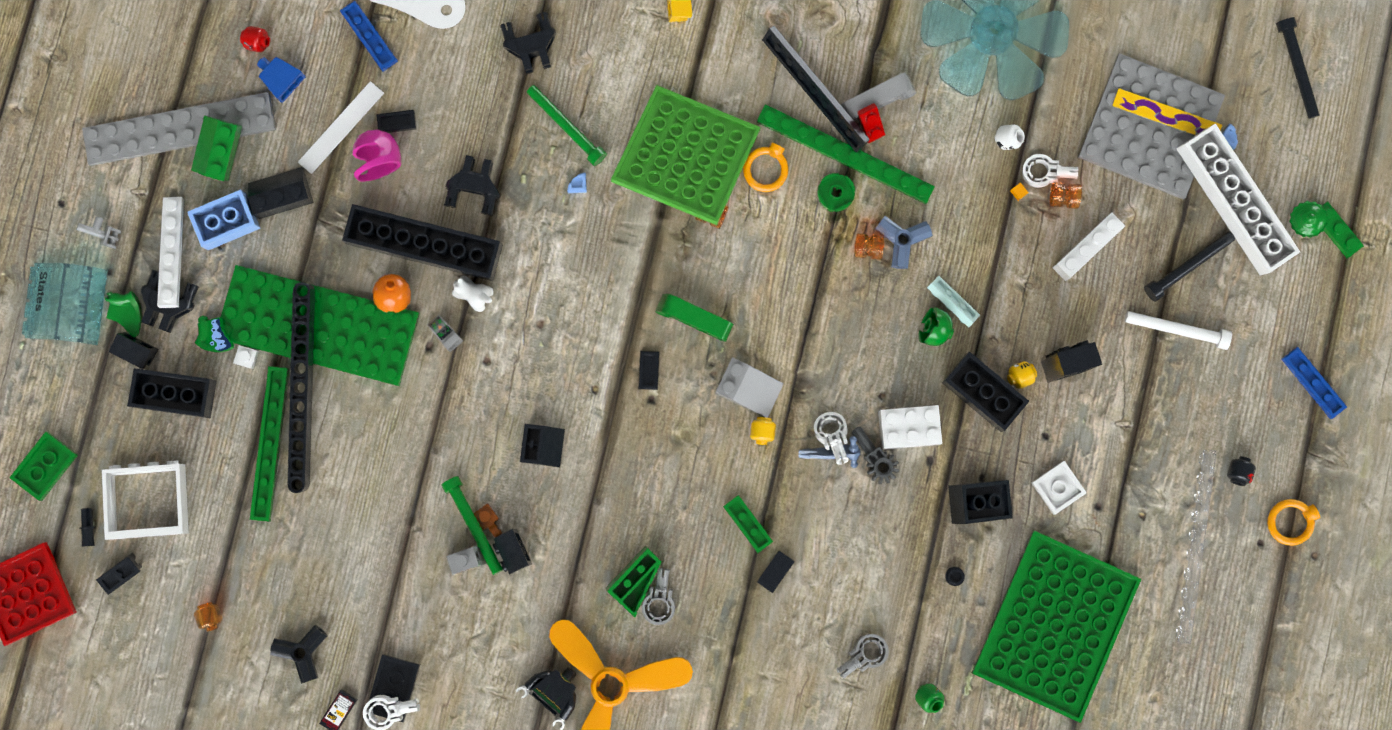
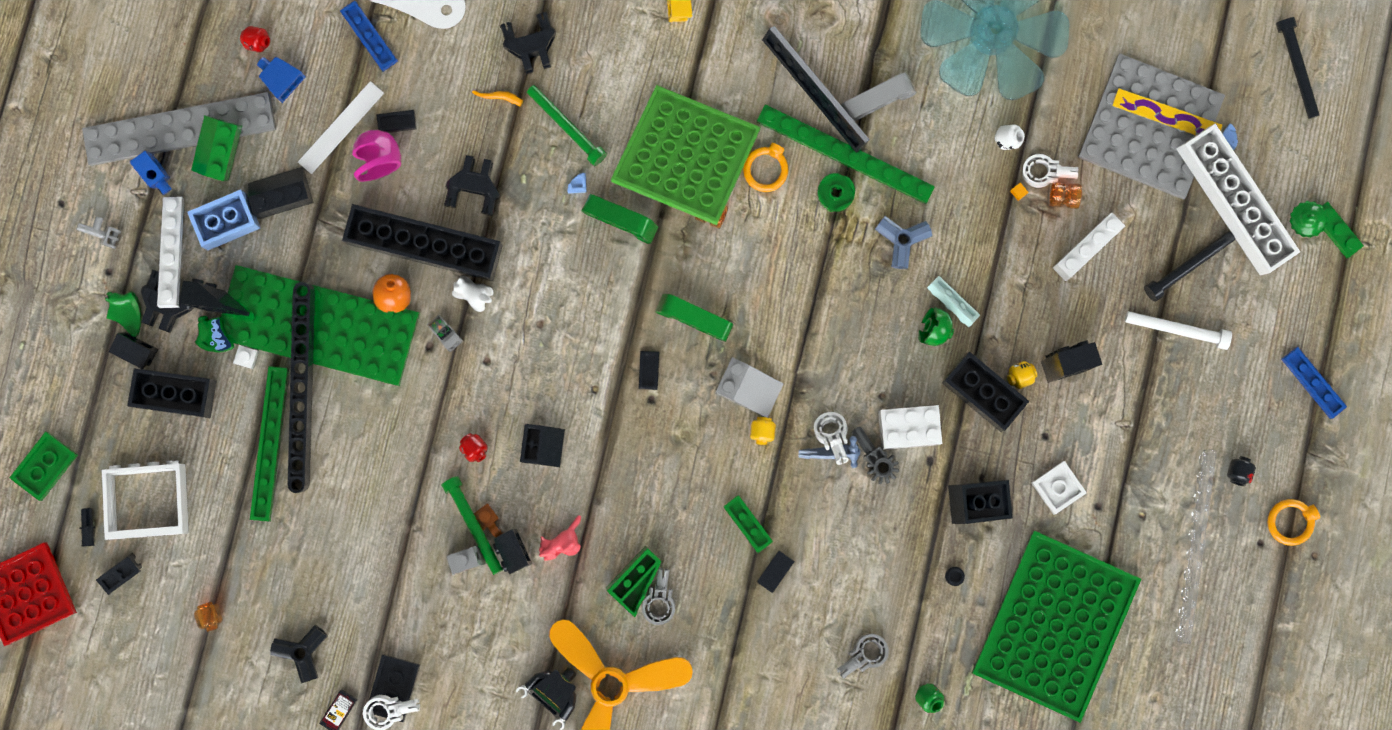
clear light blue hinge [22,263,108,345] -> none
clear orange wheel [854,233,884,260] -> none
red plate [857,103,885,143] -> none
none -> blue torso [130,151,172,195]
none -> black slope [179,278,250,316]
none -> red head [459,433,488,462]
none -> light orange animal [472,90,523,107]
none -> coral animal [539,515,581,561]
none -> green beam [581,194,659,244]

